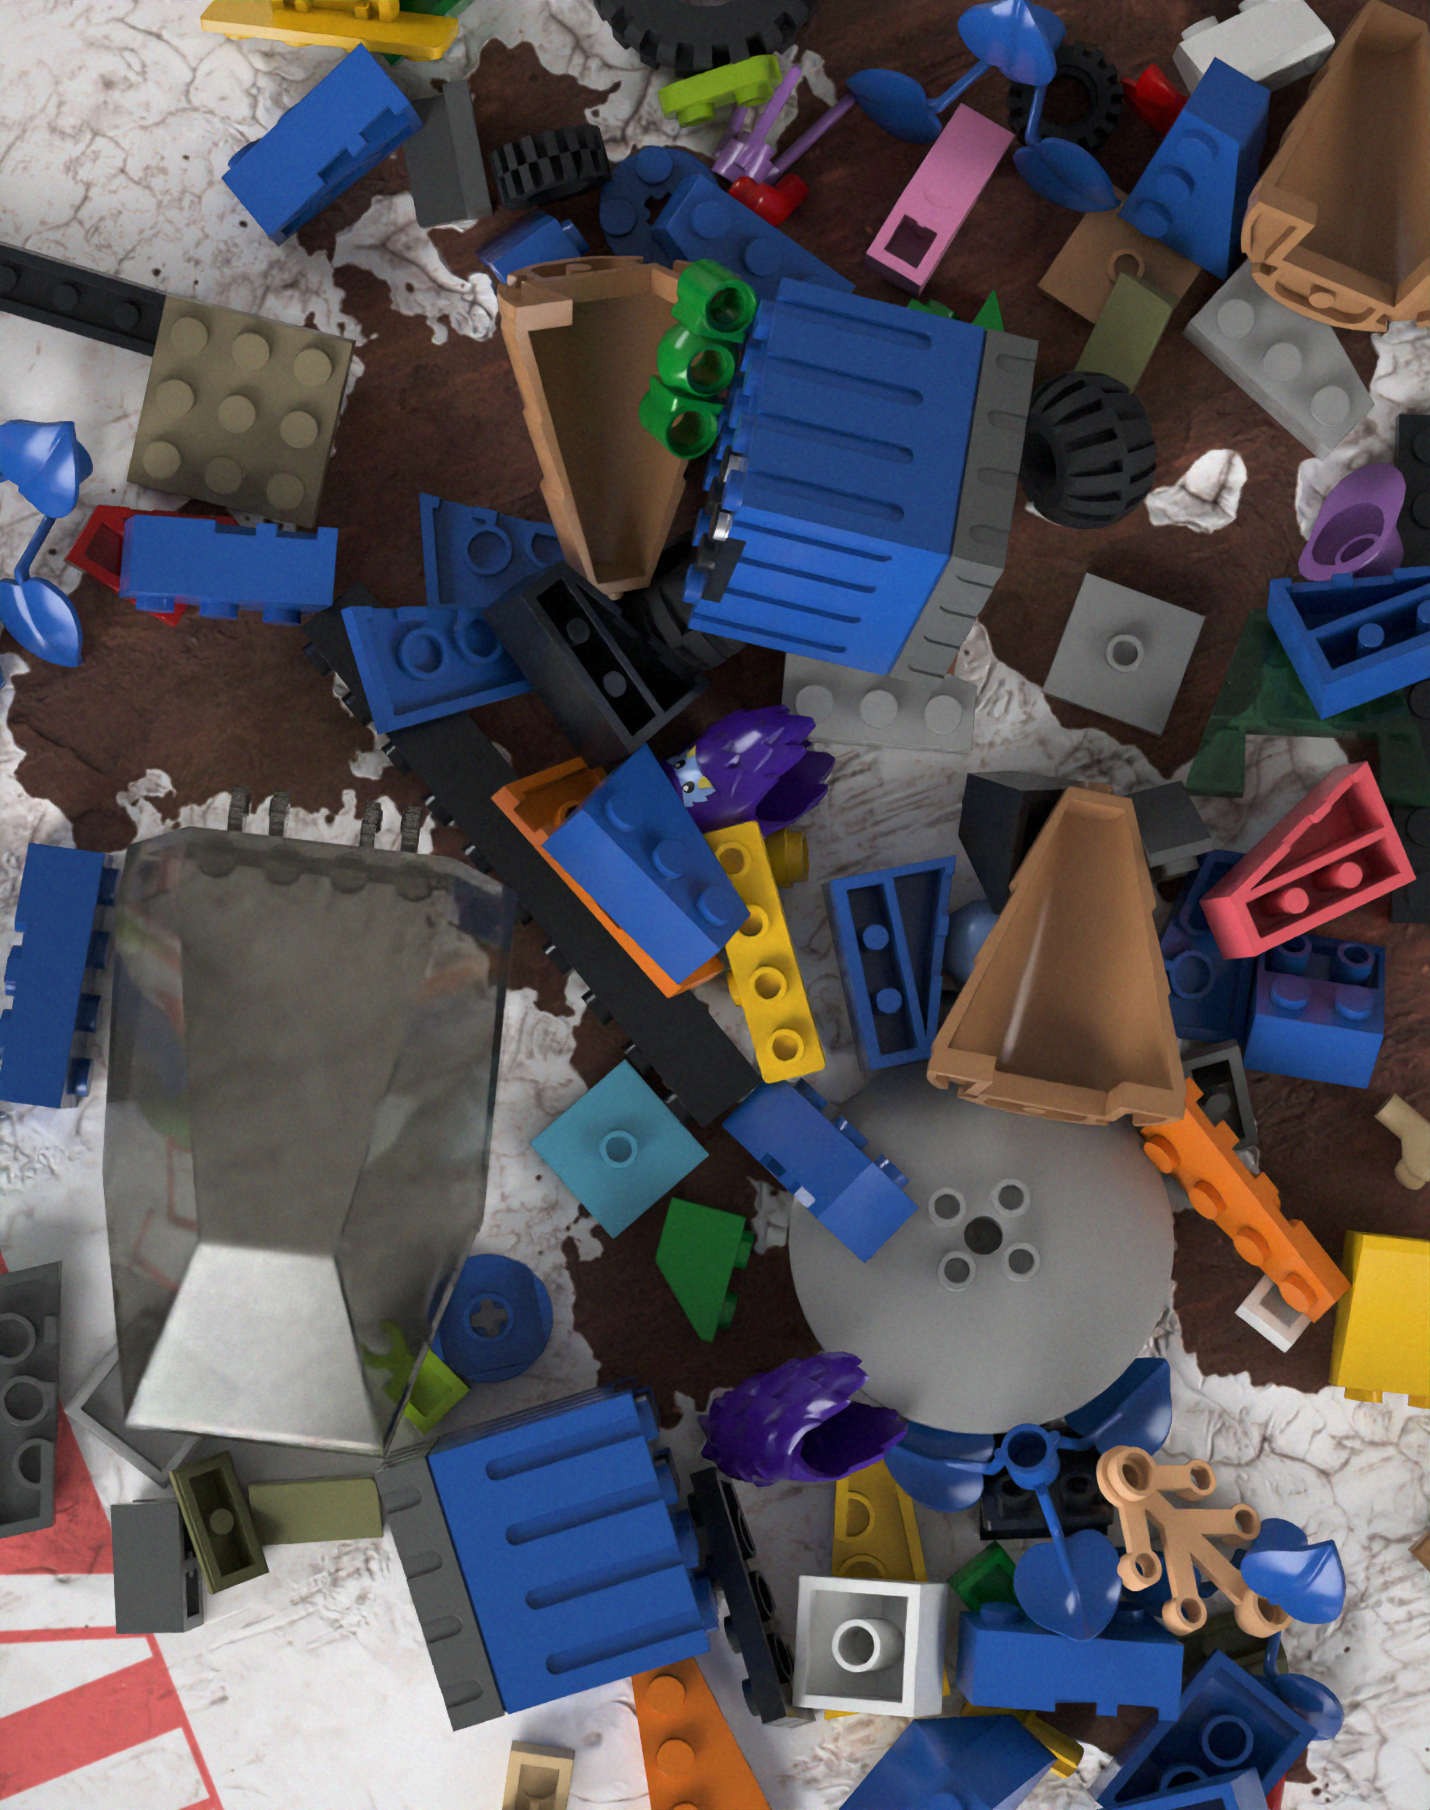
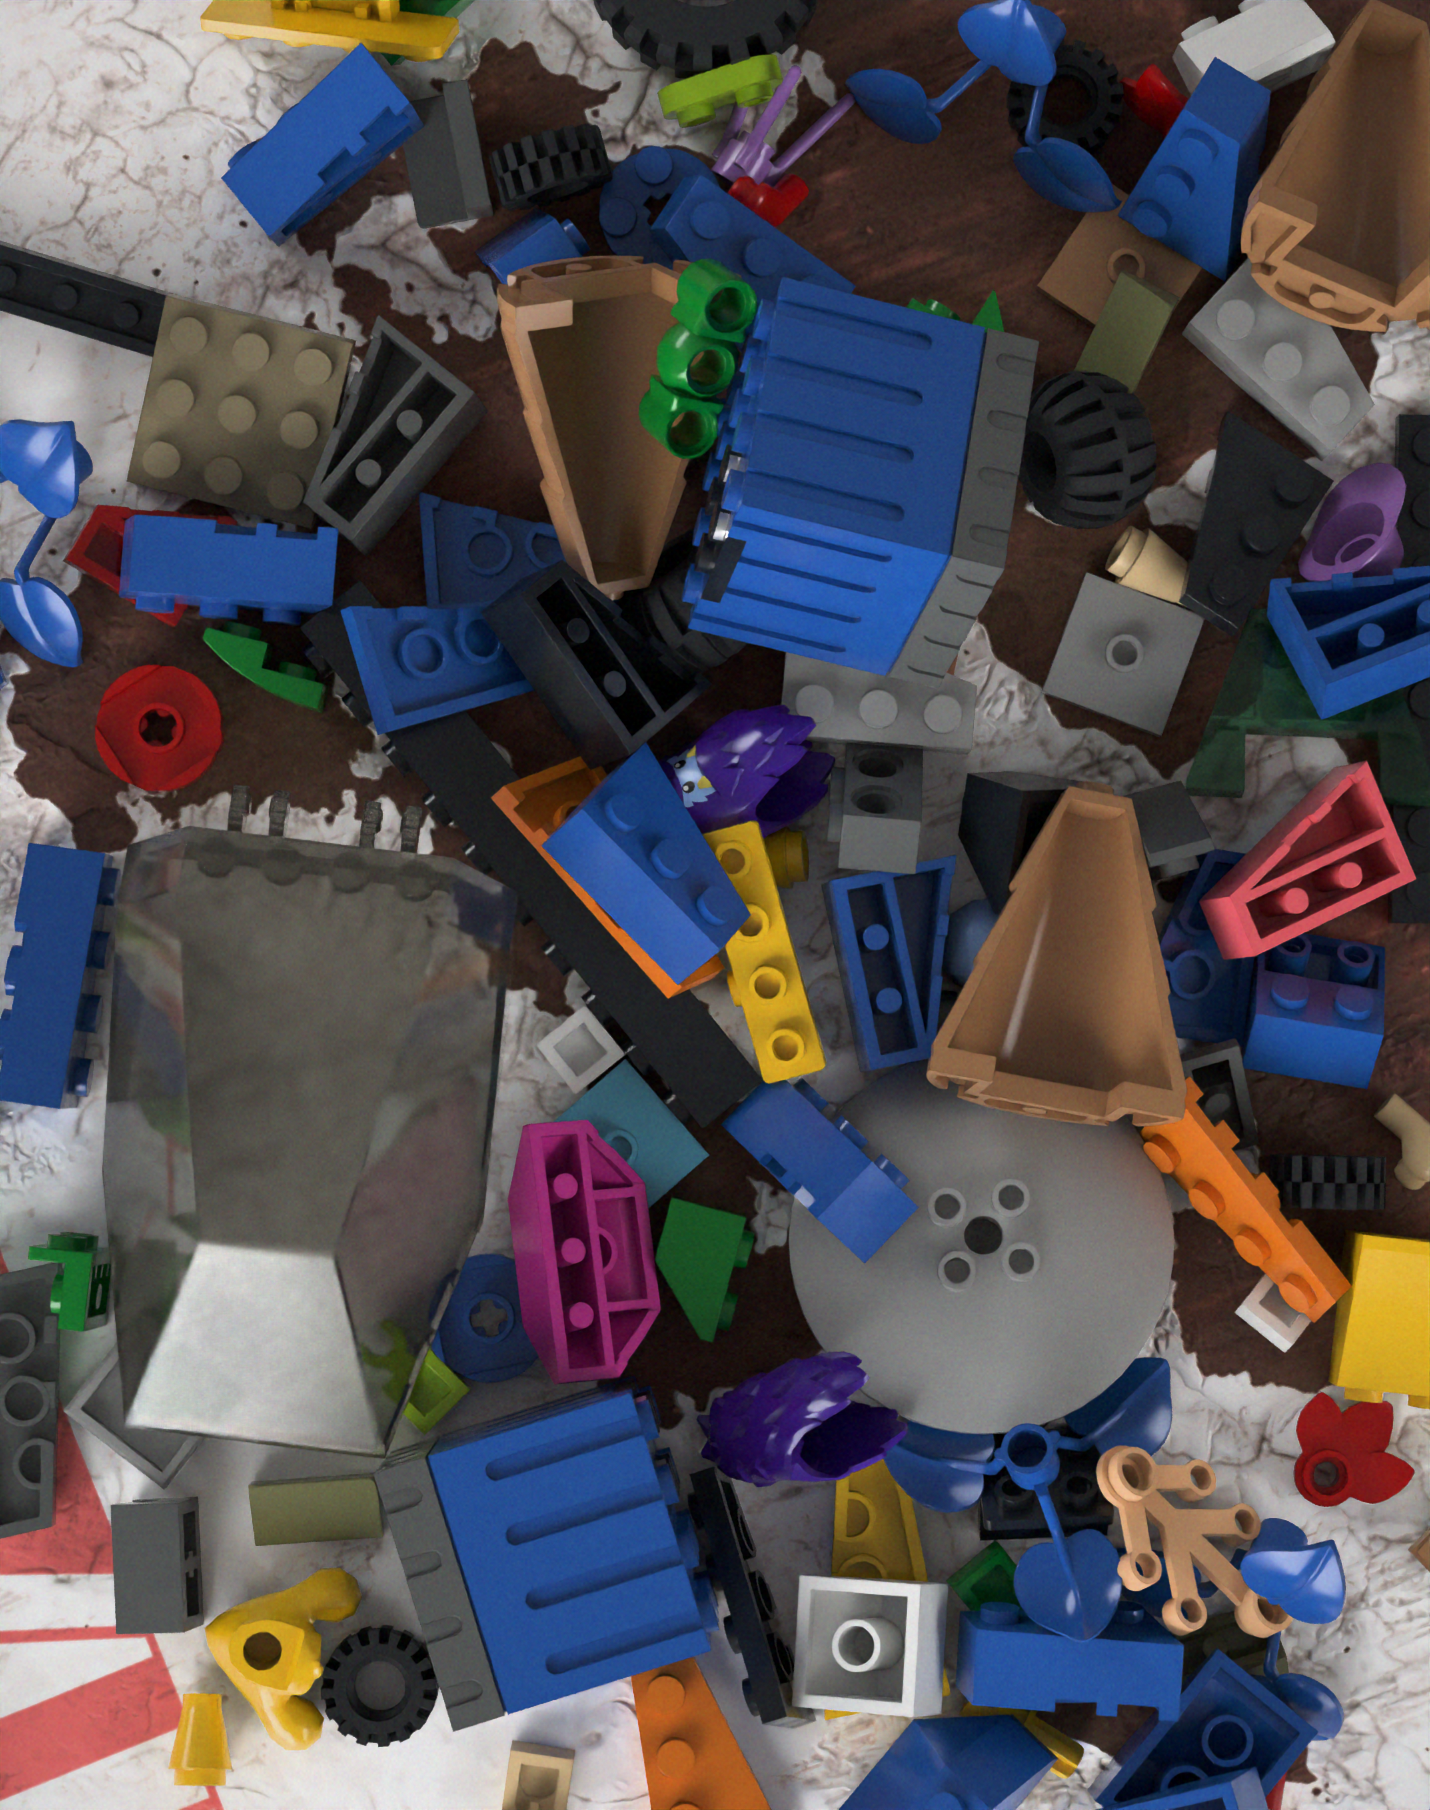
olive slope [169,1450,270,1594] -> none
bright pink slope [863,103,1016,299] -> none
none -> green bracket [28,1232,115,1332]
none -> red plate [95,665,225,792]
none -> yellow cone [168,1693,232,1786]
none -> green slope [203,621,329,713]
none -> yellow head [204,1568,362,1750]
none -> dark grey wedge [303,315,488,557]
none -> black tyre [320,1625,439,1747]
none -> dark pink wedge [508,1120,661,1385]
none -> white plate [536,1005,626,1095]
none -> dark grey brick [827,743,923,874]
none -> tan cone [1105,525,1188,608]
none -> black wing [1179,411,1334,637]
none -> black tyre [1269,1154,1386,1210]
none -> red plate [1293,1392,1415,1507]

